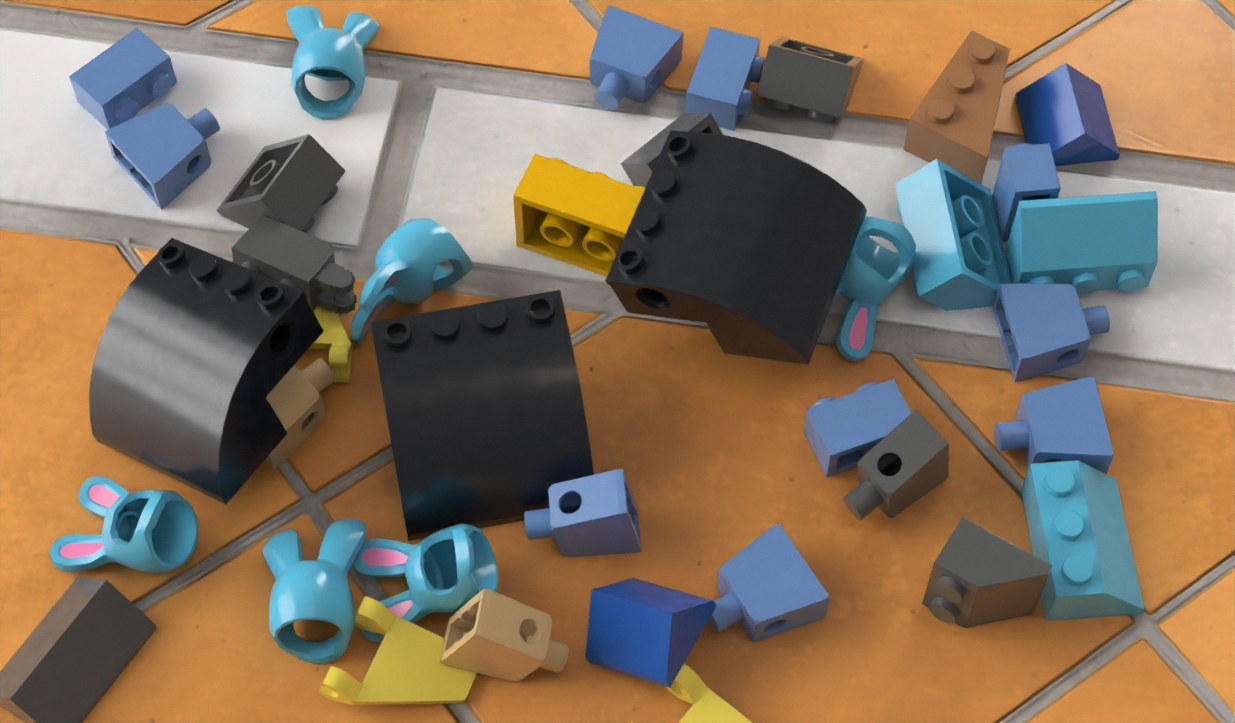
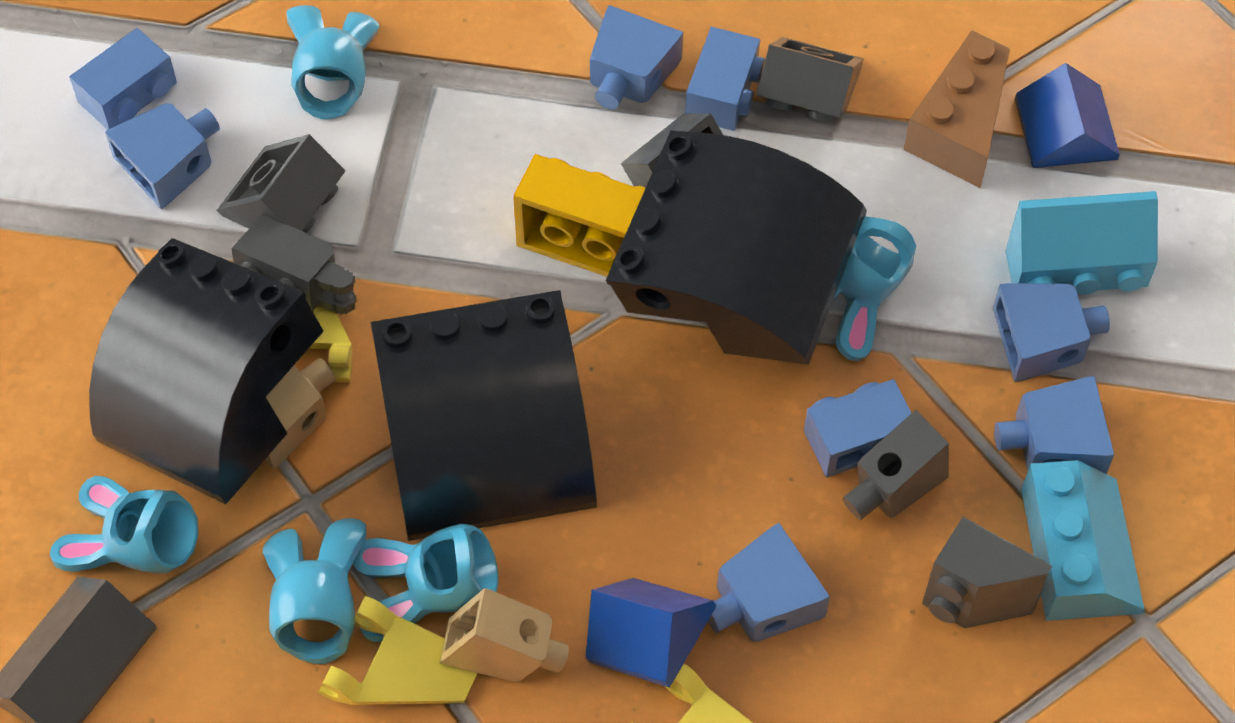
medium azure piece [351,218,472,344] -> none
medium blue torso [524,469,642,557] -> none
medium azure slope [895,159,1012,311] -> none
medium blue brick [992,143,1061,242] -> none

